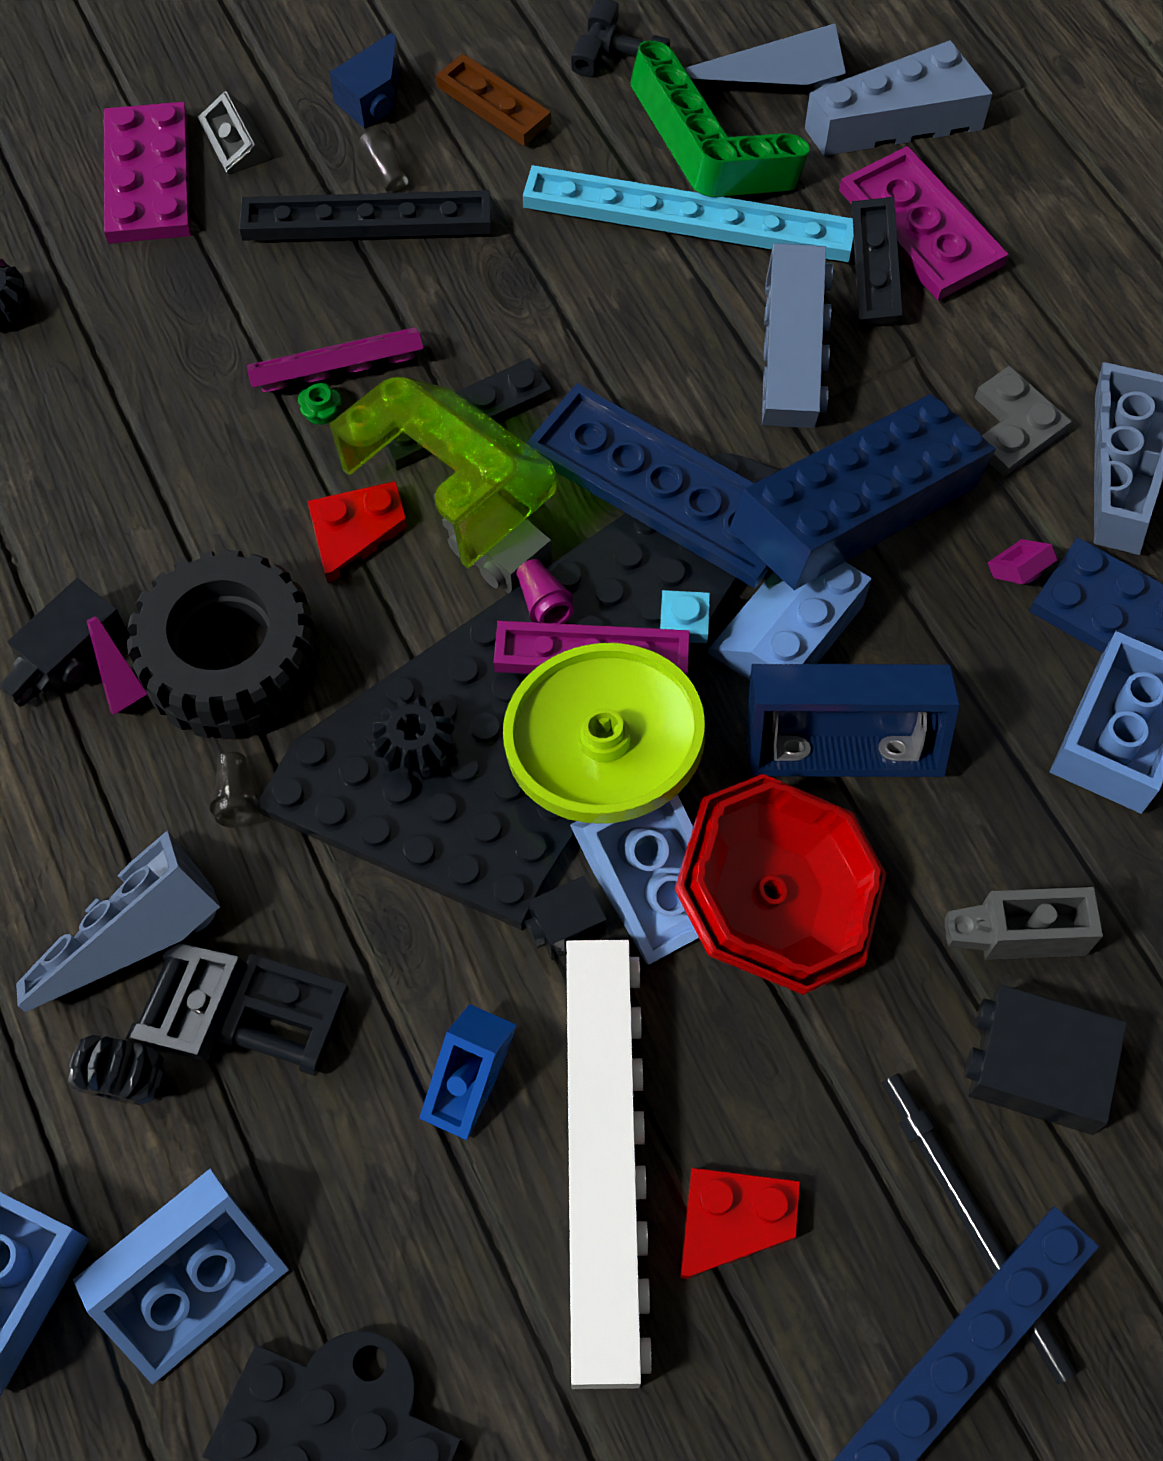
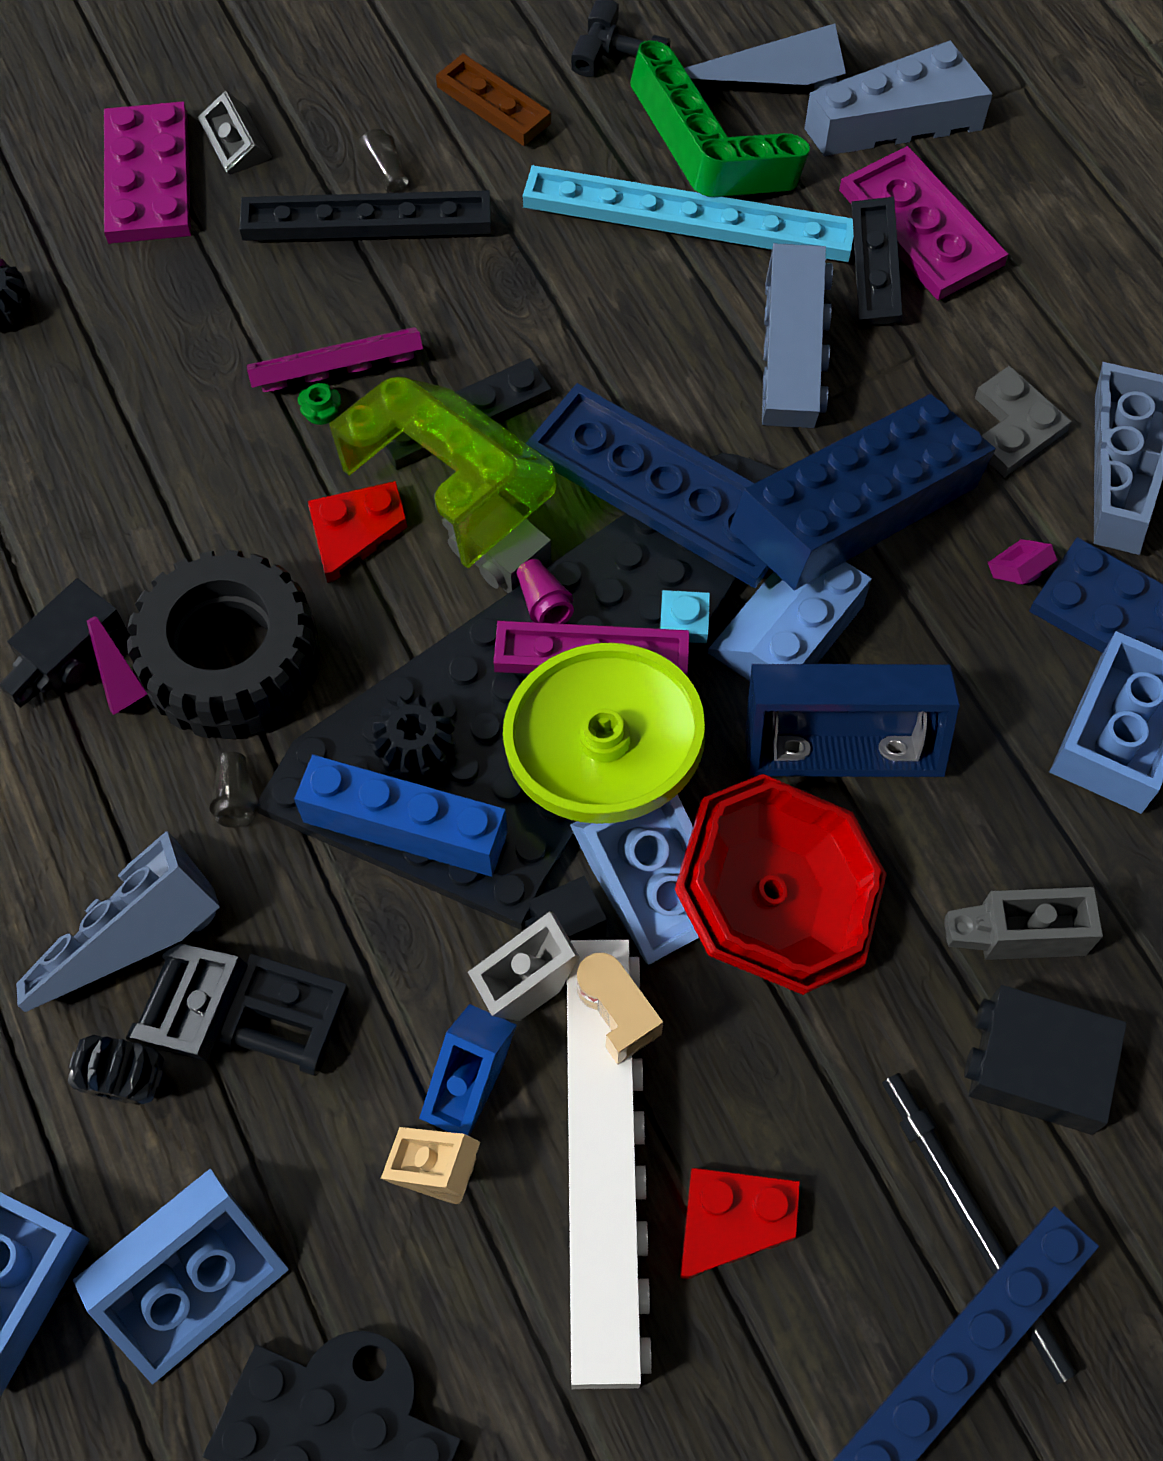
dark blue slope [329,33,400,129] -> none
none -> blue brick [294,754,508,877]
none -> tan slope [381,1127,480,1204]
none -> light grey slope [468,911,580,1021]
none -> tan leg [577,953,663,1065]

